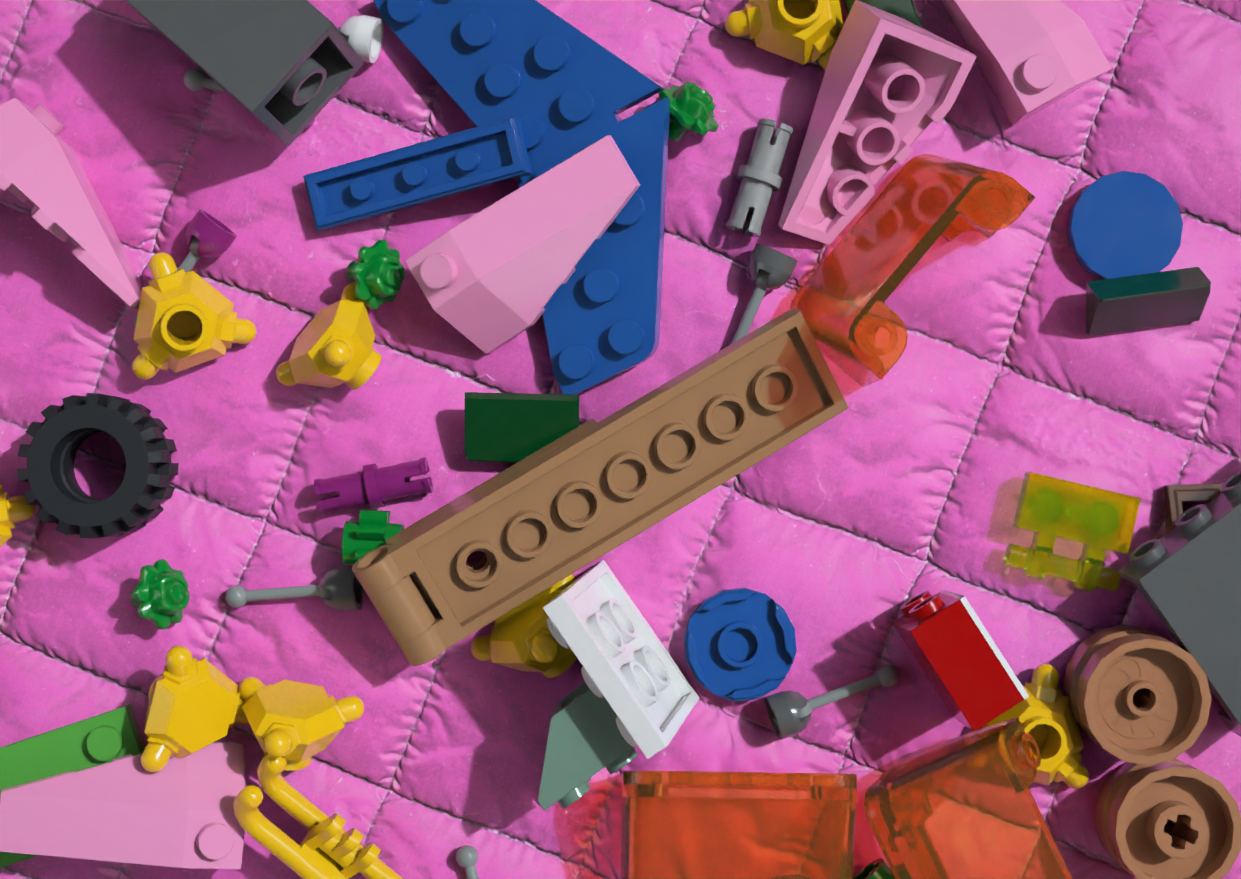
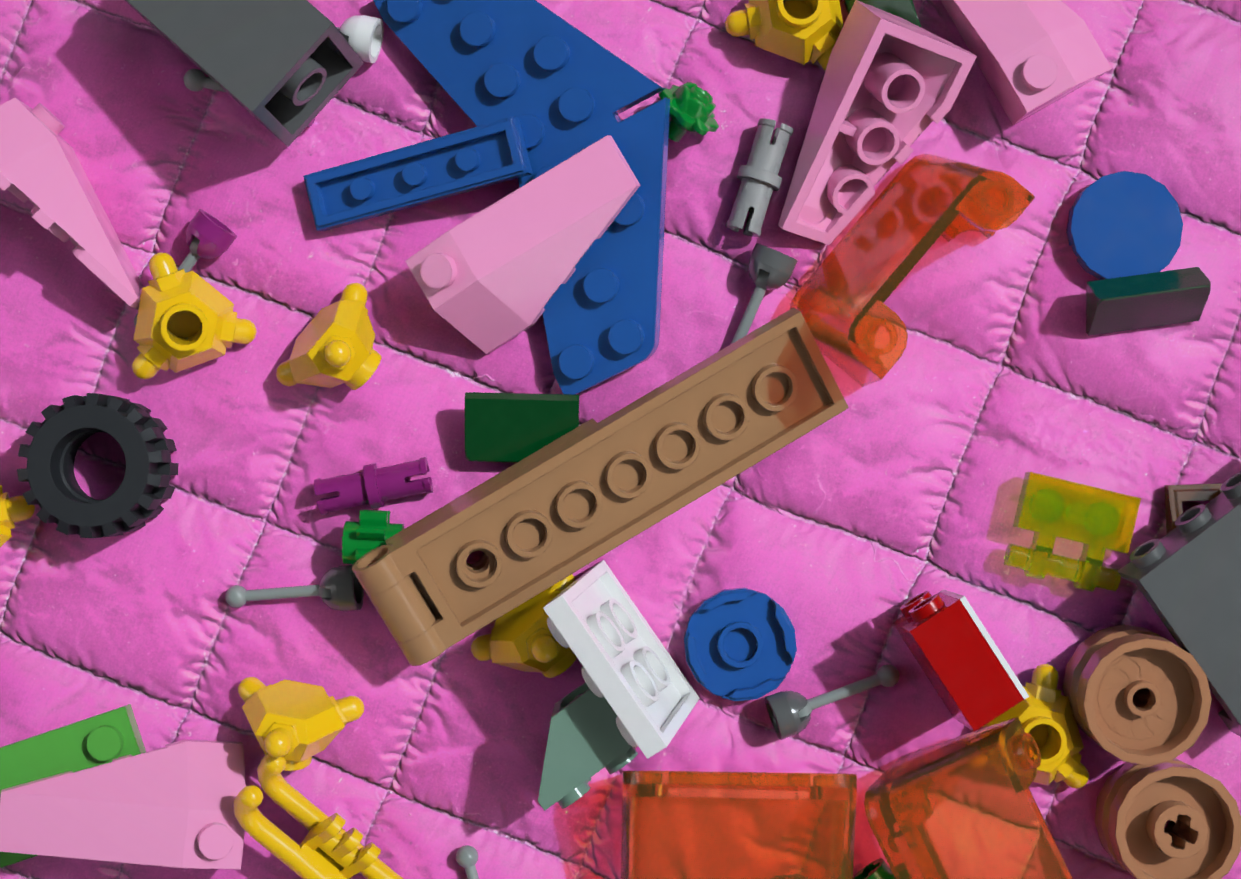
green plant [131,559,190,630] -> none
yellow rock [141,646,249,772] -> none
green plant [347,240,405,309] -> none

